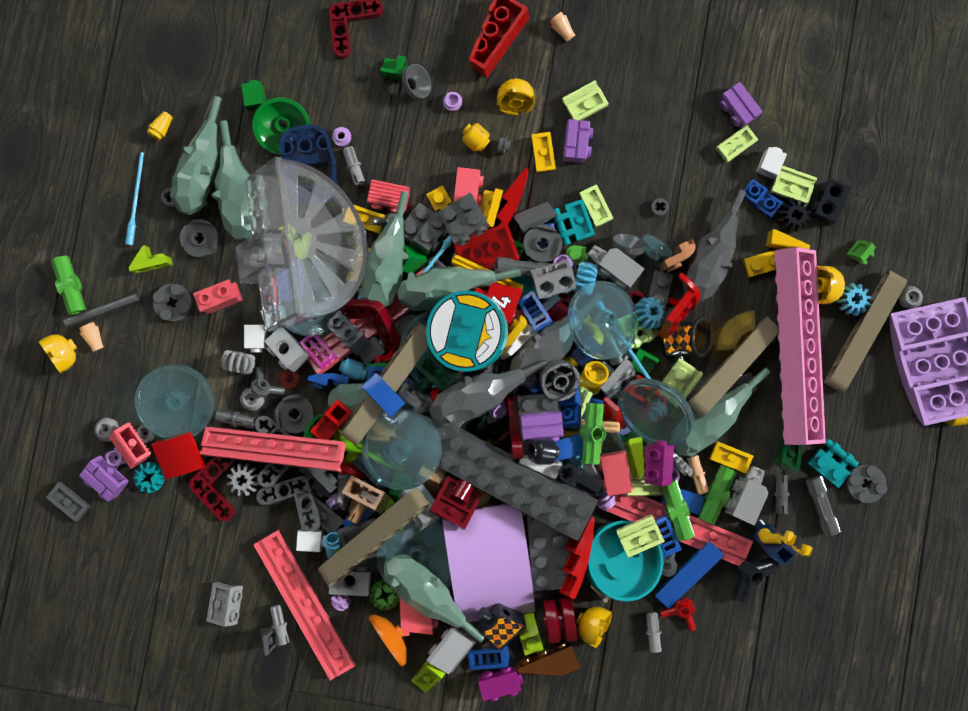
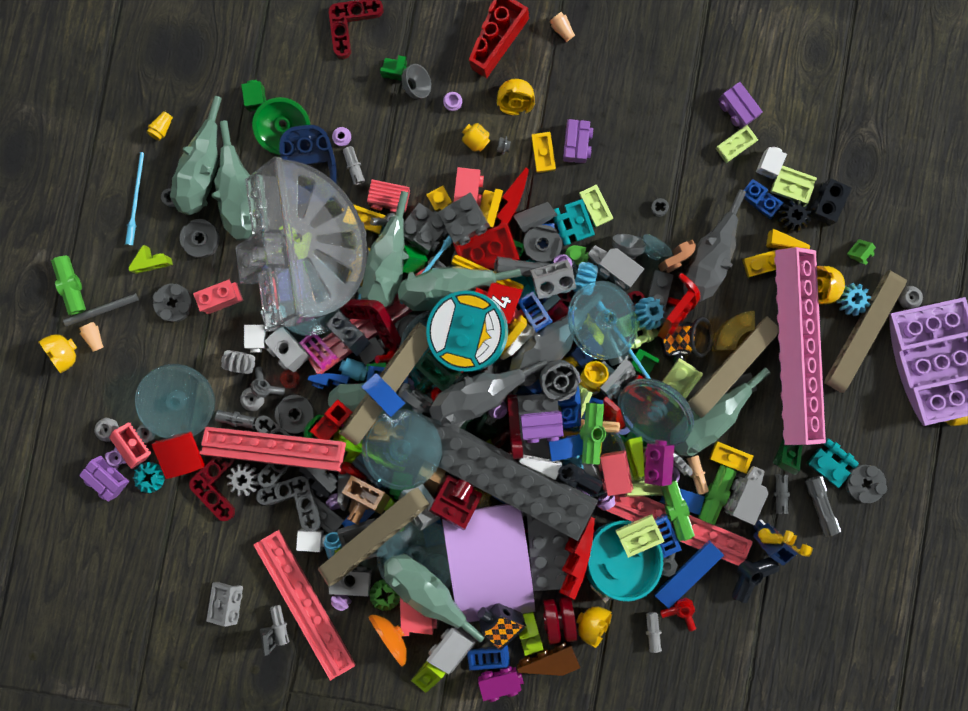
dark grey plate [46,482,90,522] -> none
black head [528,438,560,465] -> none
yellowish green plate [562,80,609,121] -> none

